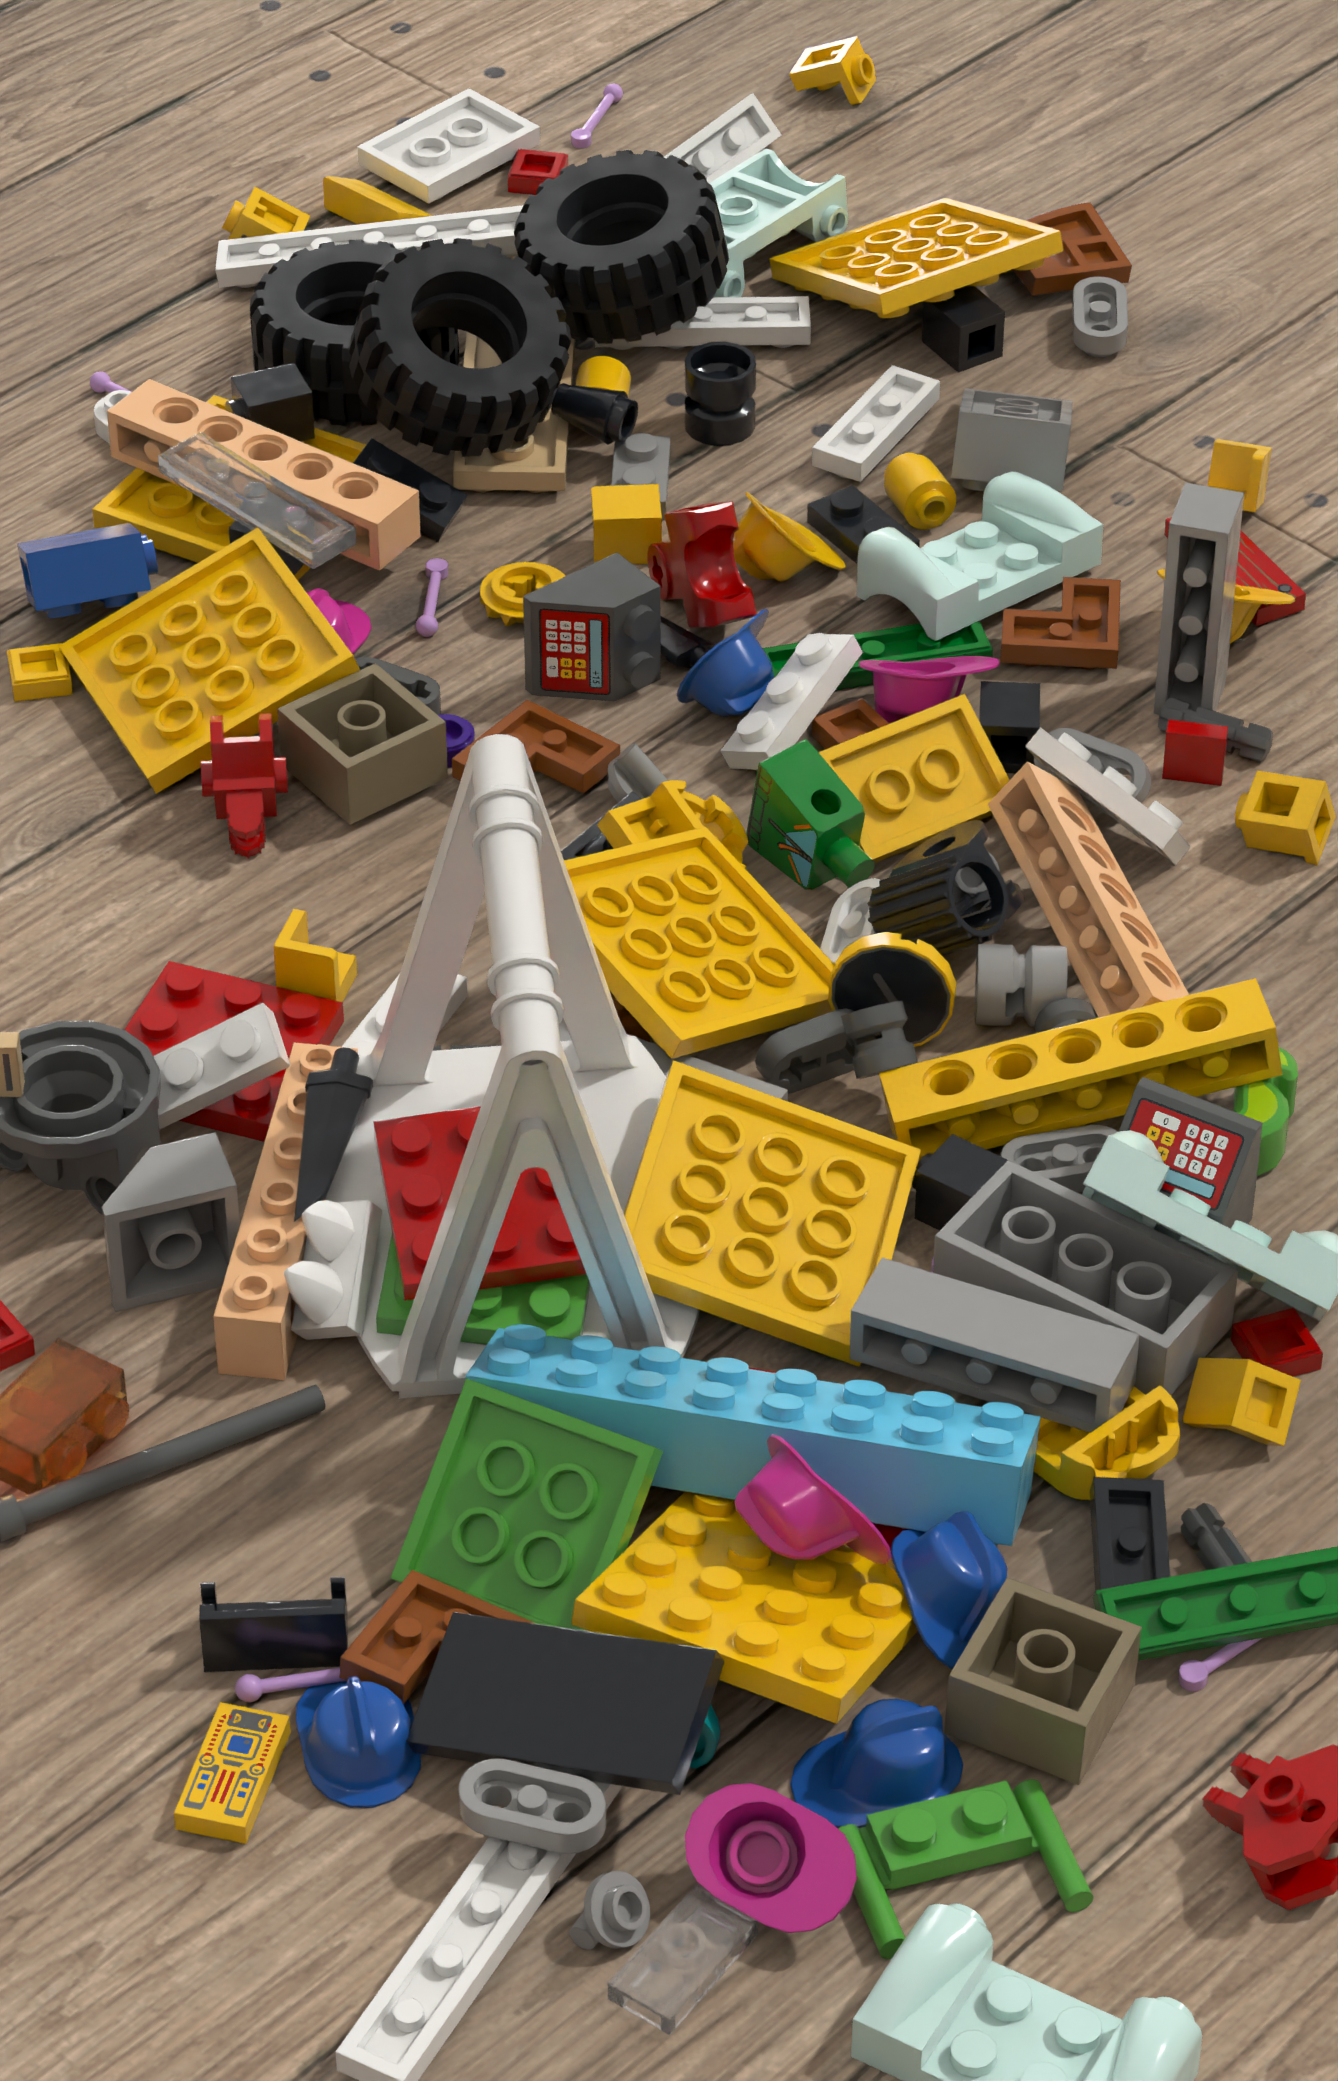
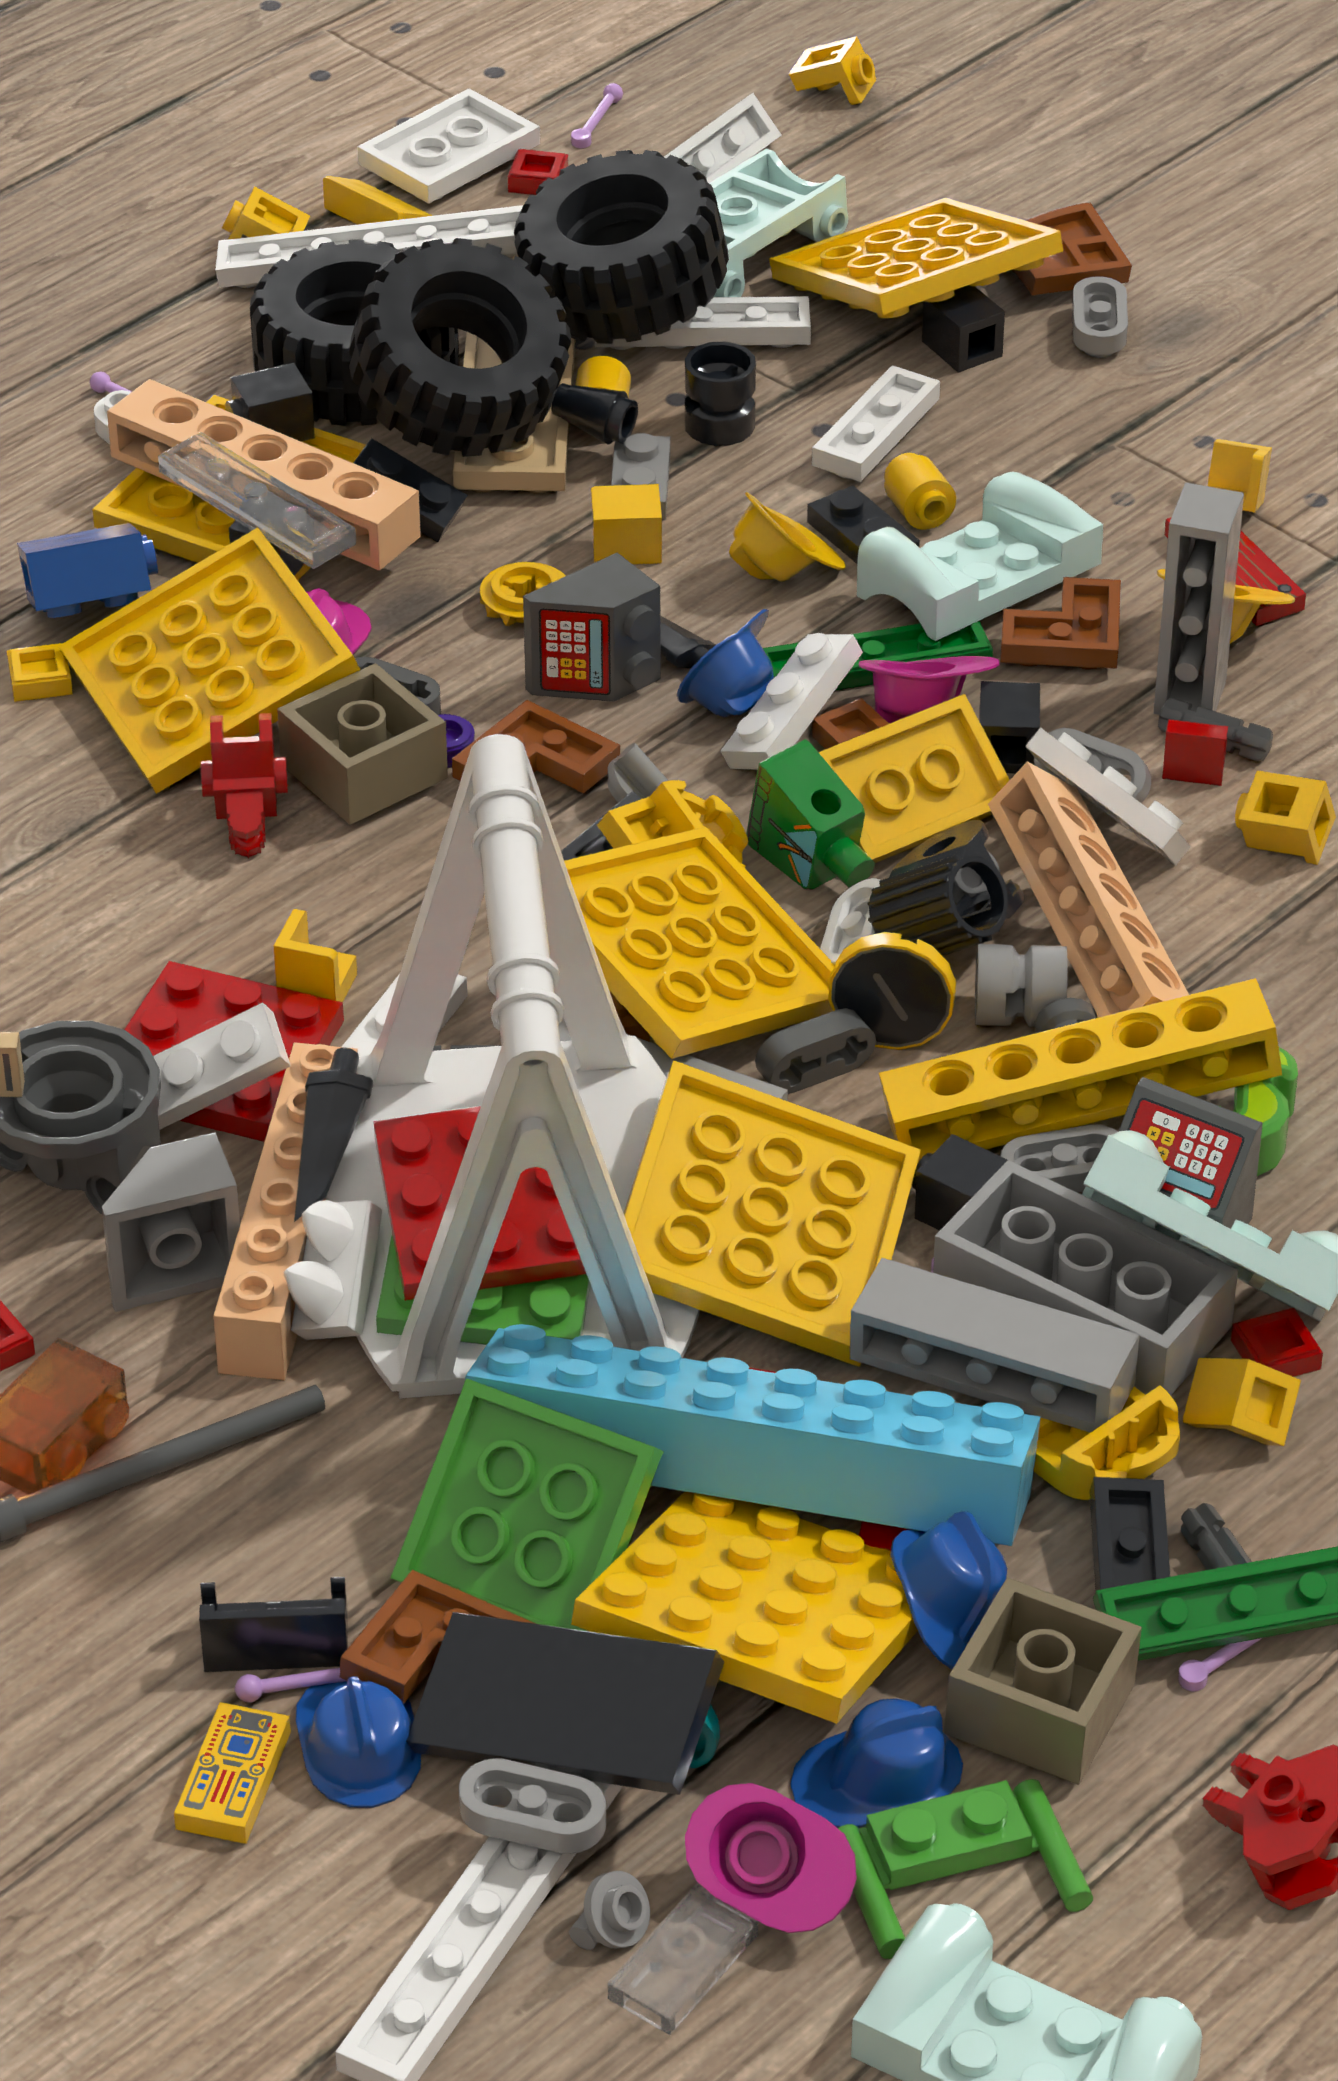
lavender hinge [415,558,448,637] -> none
red piece [647,501,757,627] -> none
dark pink piece [735,1434,892,1564] -> none
dark grey wheel [841,1001,918,1079] -> none
light grey slope [951,388,1073,491] -> none

